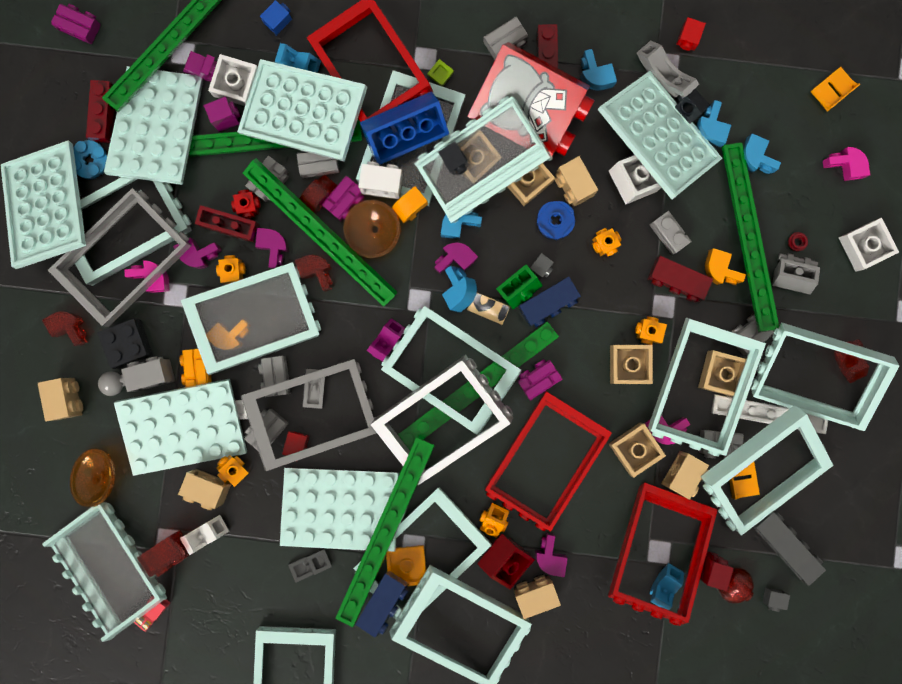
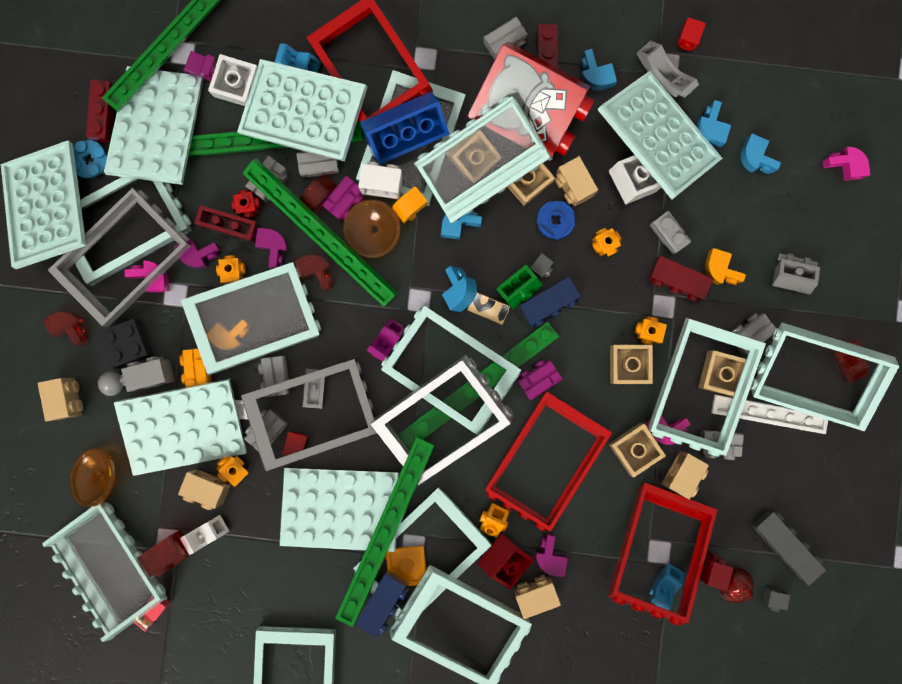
magenta brick [51,4,100,44] -> none
magenta brick [204,97,241,132] -> none
blue brick [260,0,292,36] -> none
dark grey slope [288,549,332,583] -> none
lime plate [427,59,454,87] -> none
magenta brick [435,243,478,274] -> none
black brick [438,141,470,175] -> none
black brick [675,89,710,124] -> none
light aqua window [701,405,833,536] -> none
green plate [722,143,779,333] -> none
light orange piece [729,462,760,500] -> none
dark red plate [788,232,808,251] -> none
light orange piece [810,67,860,112] -> none
white brick [839,218,899,272] -> none

